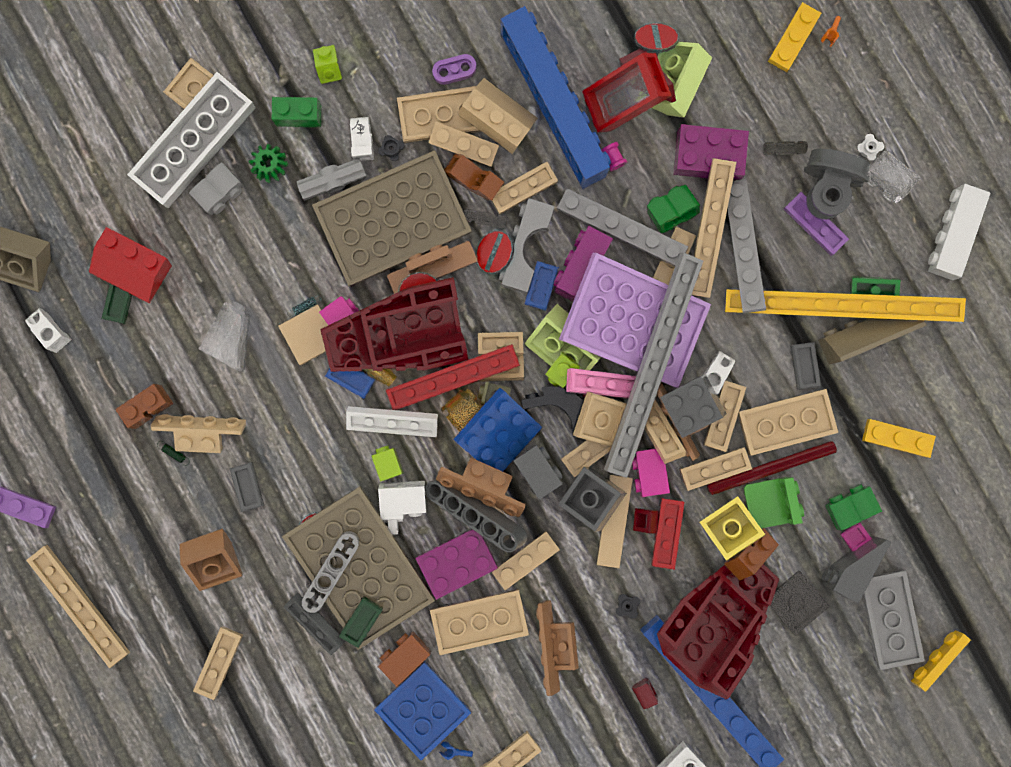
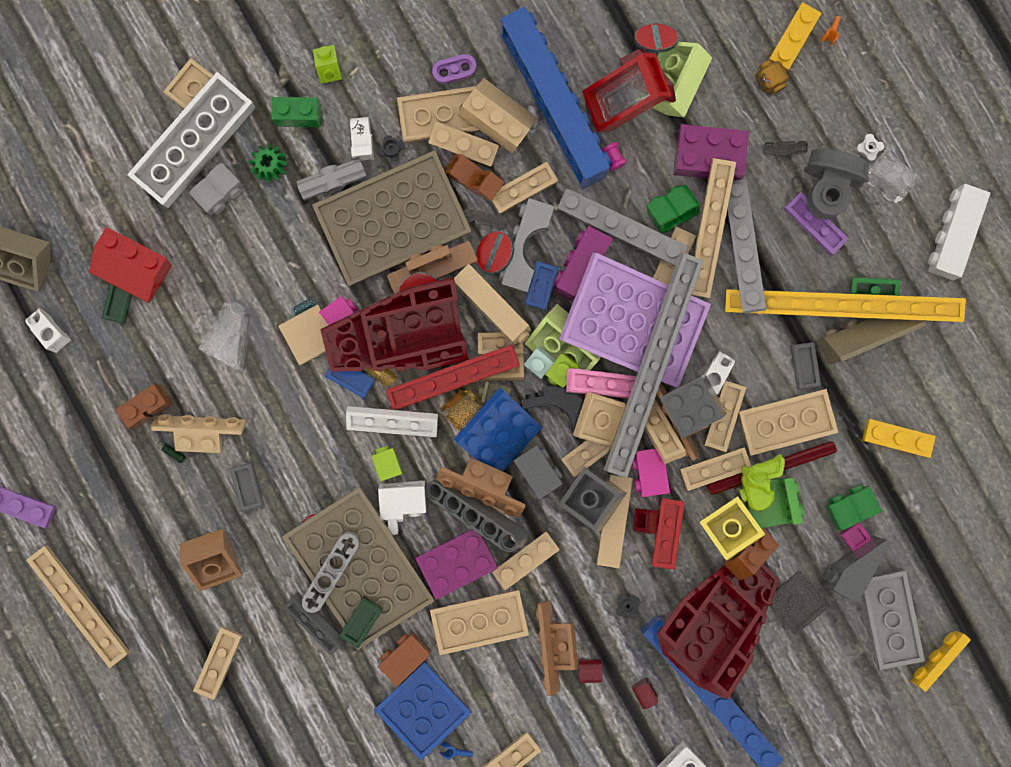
none -> tan slope [454,264,531,346]
none -> light aqua plate [524,346,556,379]
none -> dark red brick [578,659,602,683]
none -> lime head [739,454,785,511]
none -> pearl gold head [755,60,789,95]

